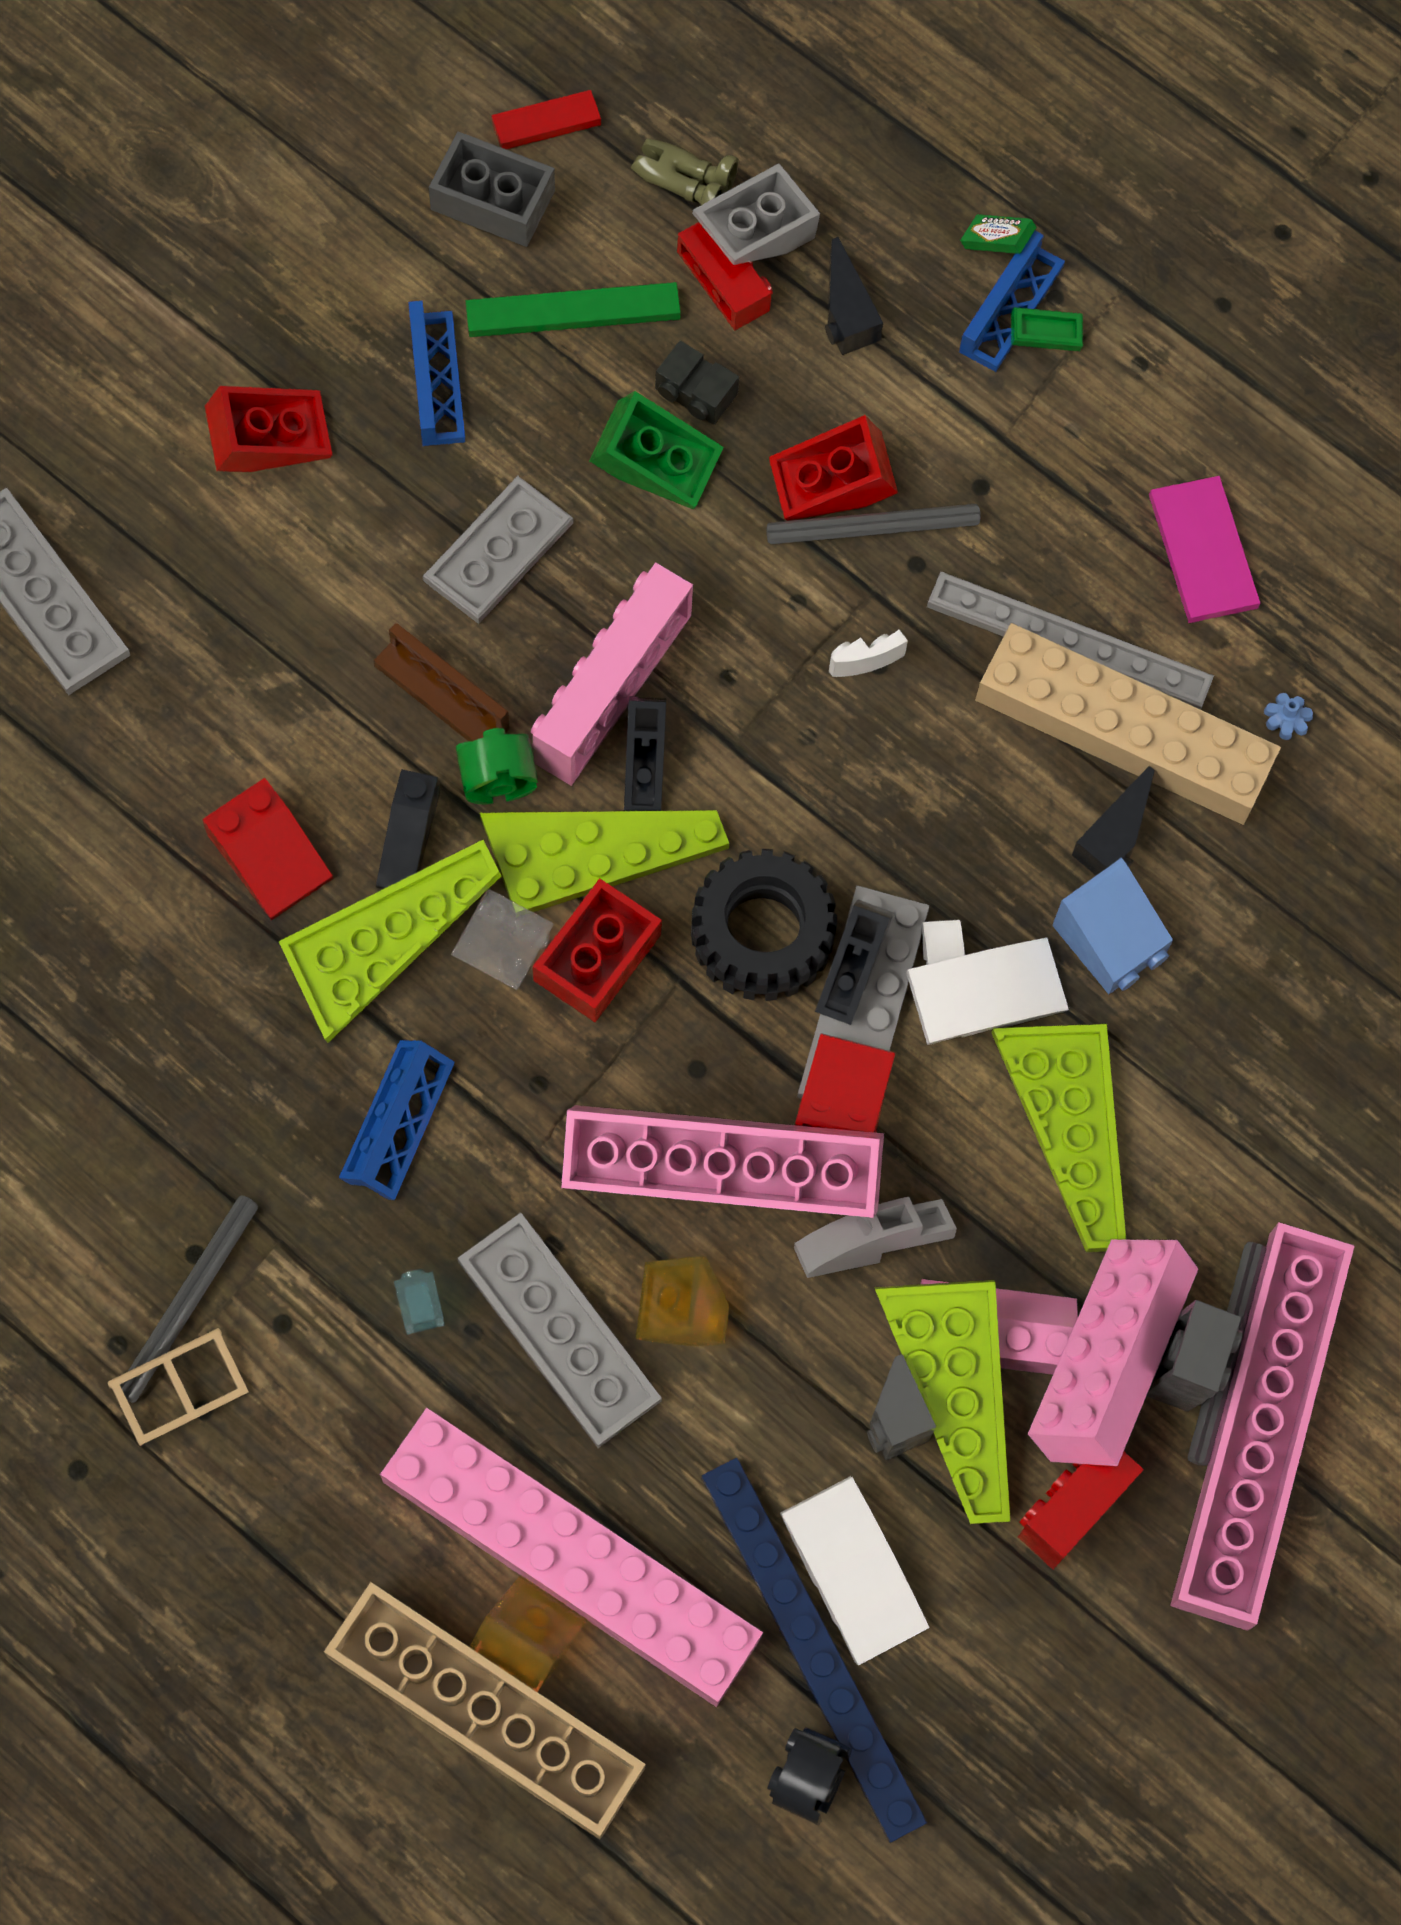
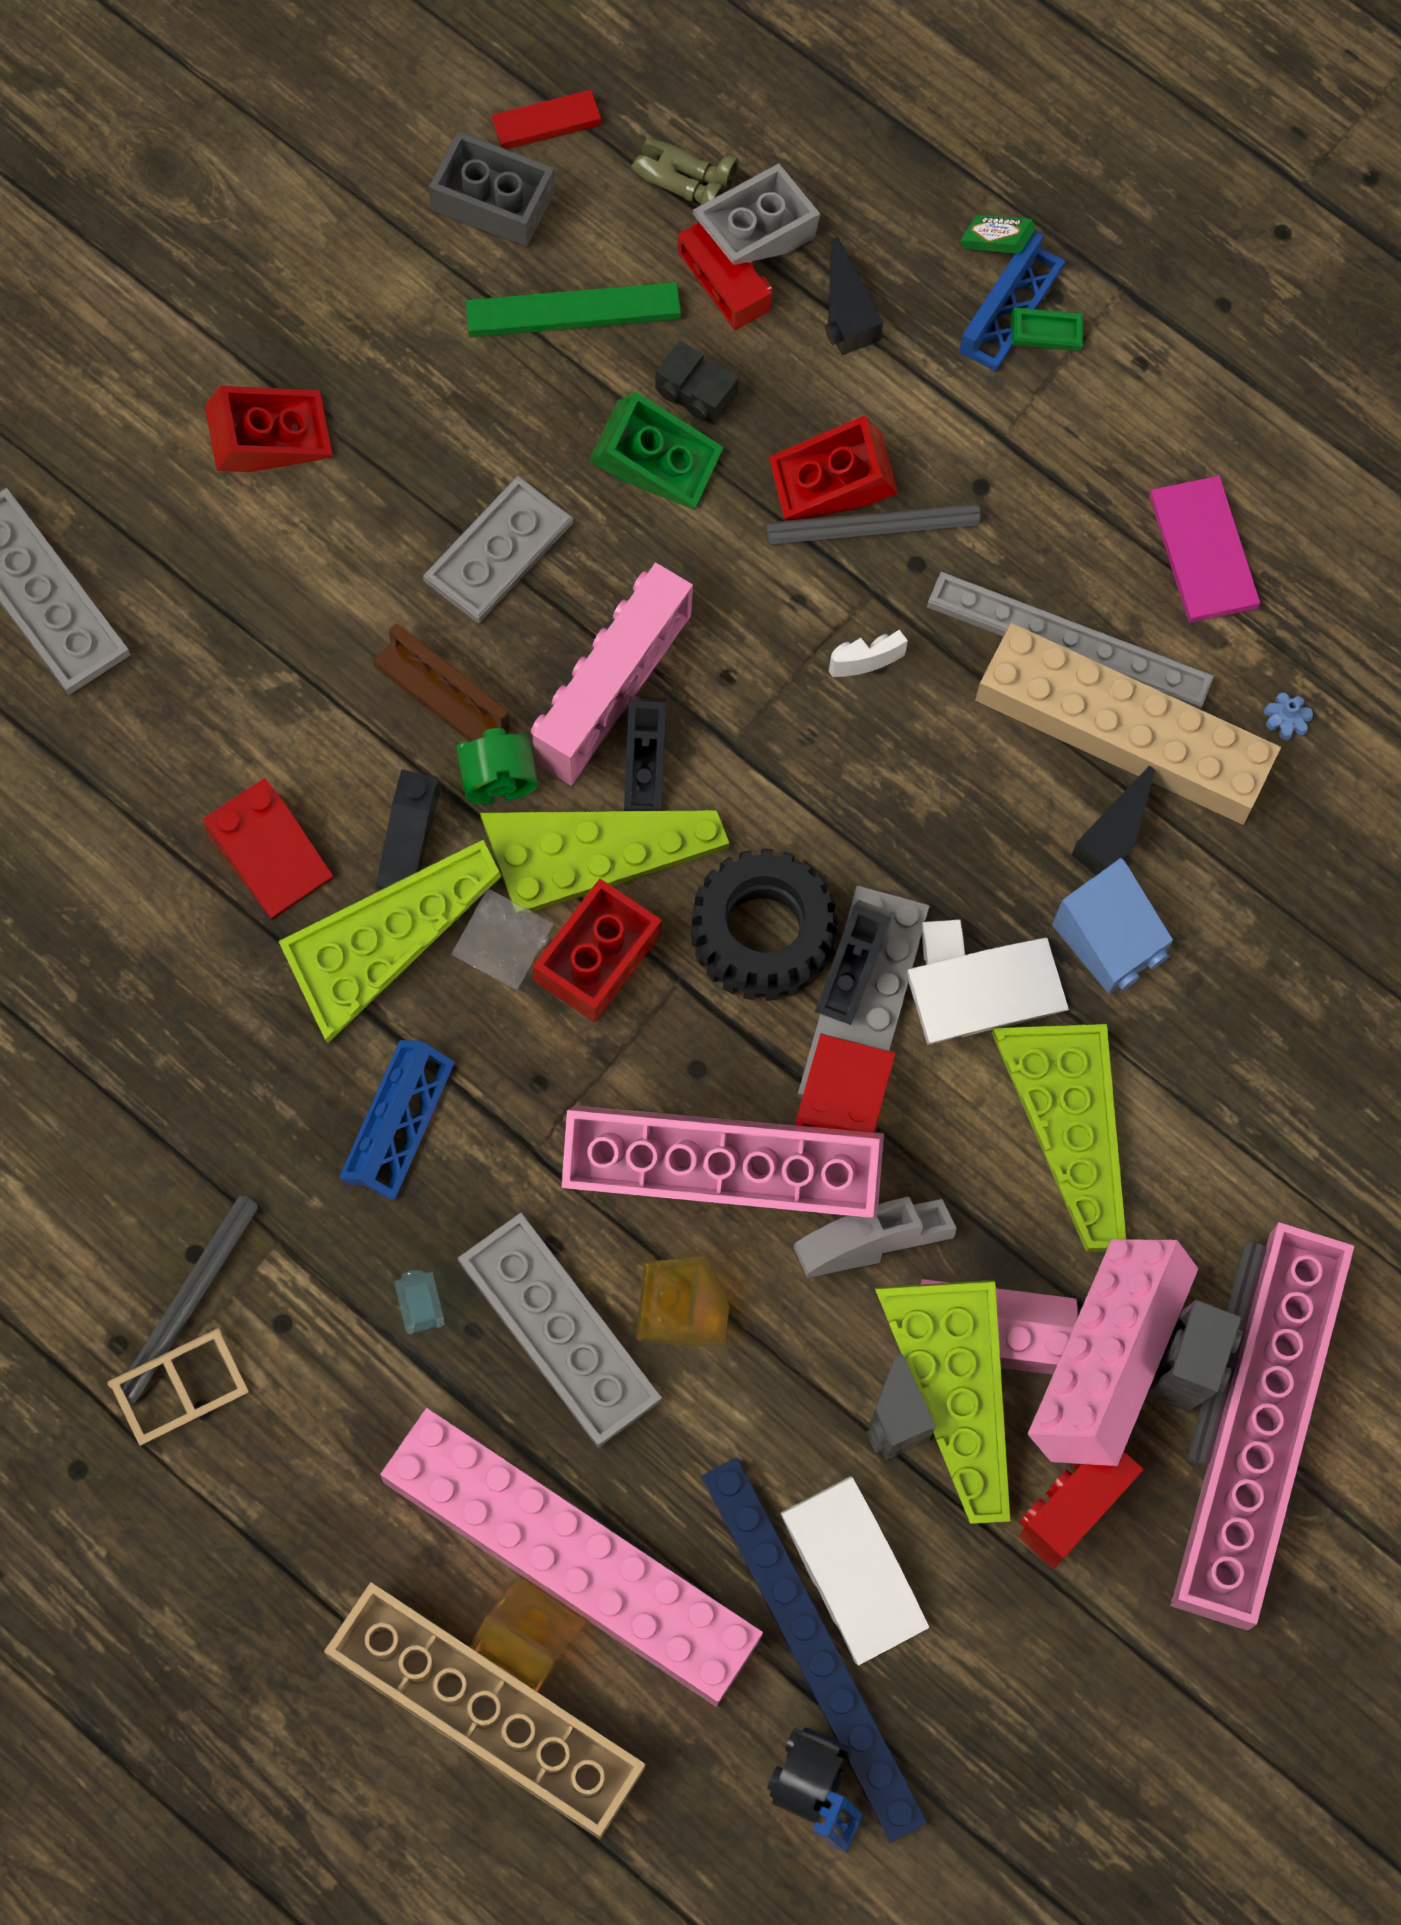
blue fence [408,301,465,446] -> none
none -> blue tile [813,1791,863,1853]

